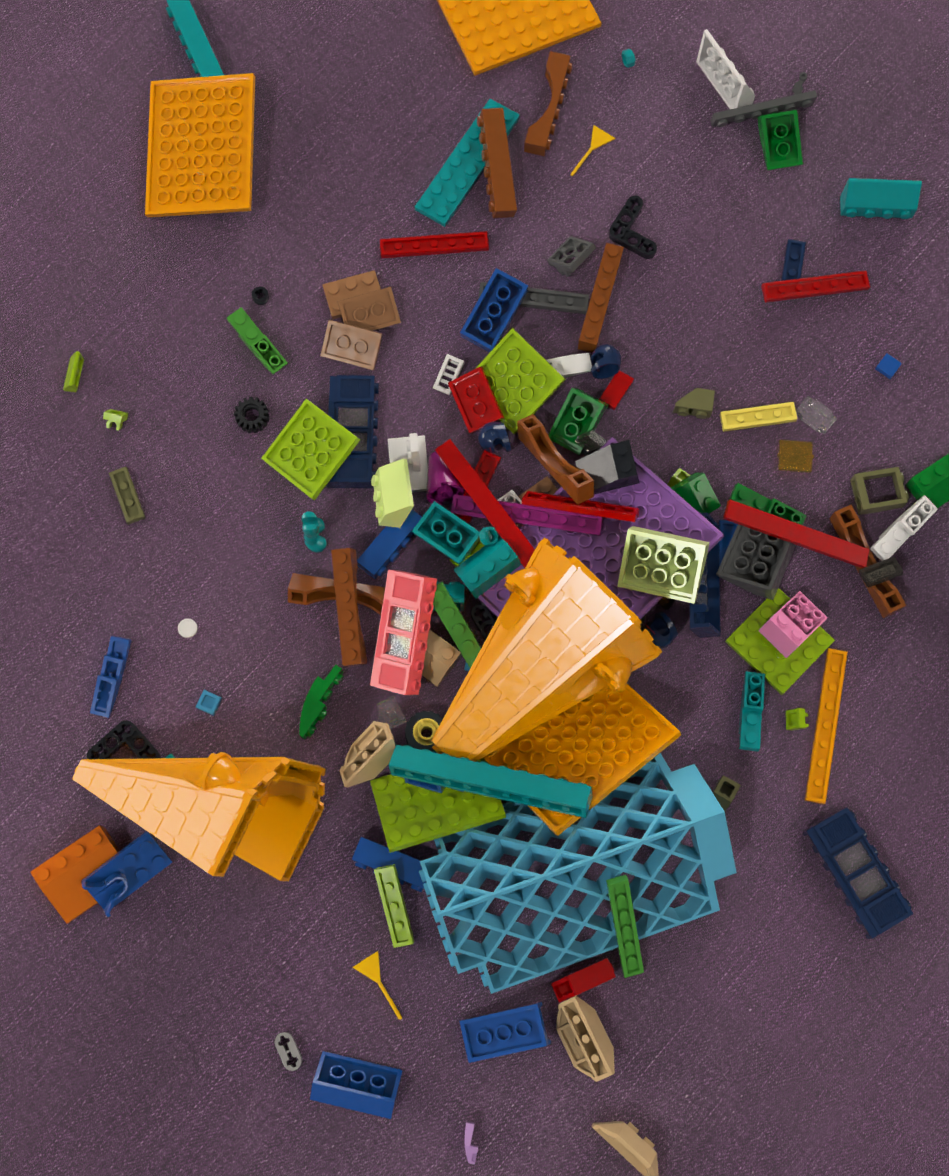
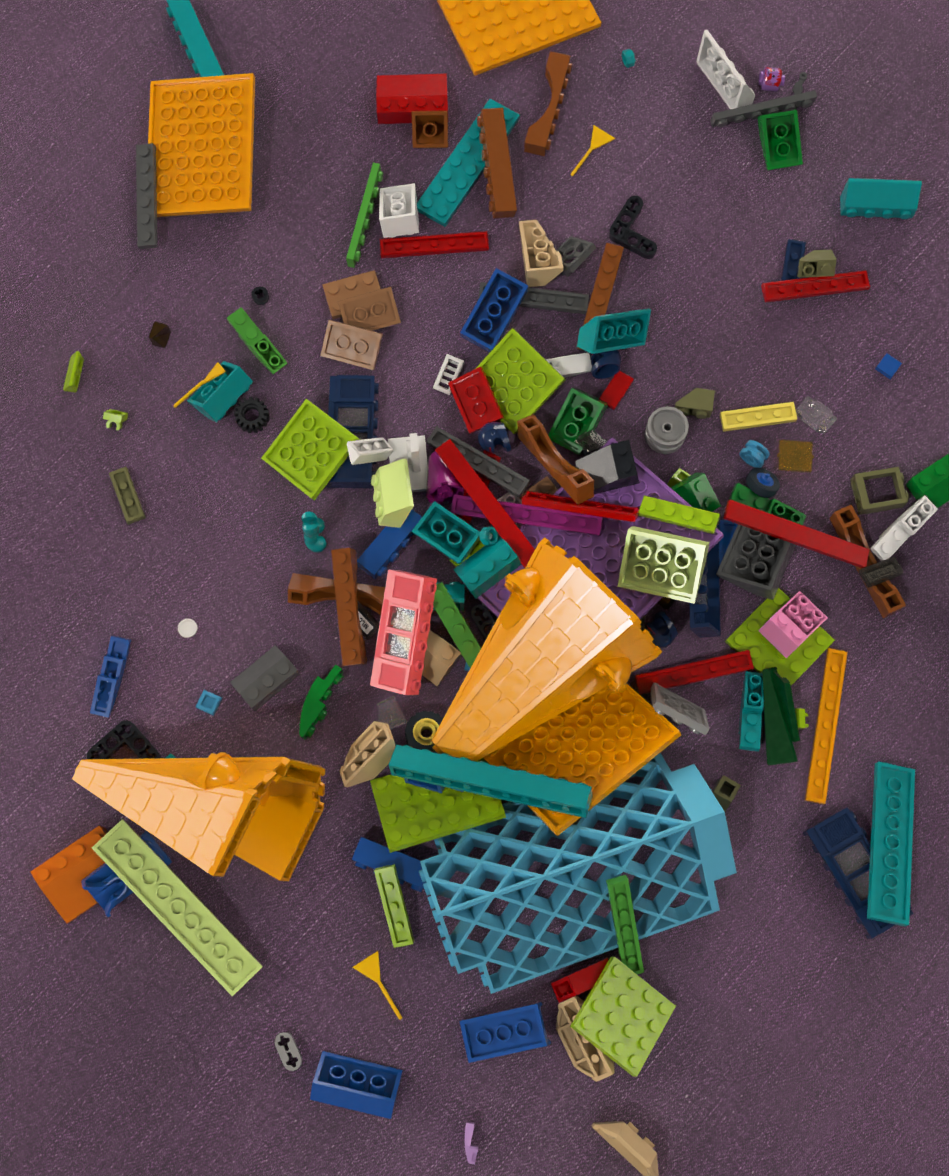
none -> yellowish green plate [92,819,263,996]
none -> dark grey plate [136,143,157,249]
none -> dark brown slope [149,321,171,348]
none -> yellow piece [173,362,226,408]
none -> teal slope [187,361,253,422]
none -> dark grey slope [230,645,300,712]
none -> bright green plate [346,162,383,268]
none -> white slope [347,437,393,465]
none -> tile [357,600,380,641]
none -> red slope [376,73,448,124]
none -> white slope [379,183,419,238]
none -> dark orange slope [412,111,448,148]
none -> dark grey plate [426,427,530,498]
none -> tan wedge [519,220,563,287]
none -> lime plate [570,956,676,1077]
none -> teal slope [577,308,651,354]
none -> red tile [635,650,754,695]
none -> lime plate [638,495,720,534]
none -> light grey wheel [645,406,689,454]
none -> light grey plate [650,682,710,736]
none -> dark azure wheel [739,440,770,468]
none -> black wheel [746,468,780,498]
none -> medium lavender head [758,67,785,92]
none -> dark green wedge [762,667,800,765]
none -> olive slope [797,249,837,278]
none -> teal plate [867,761,915,927]

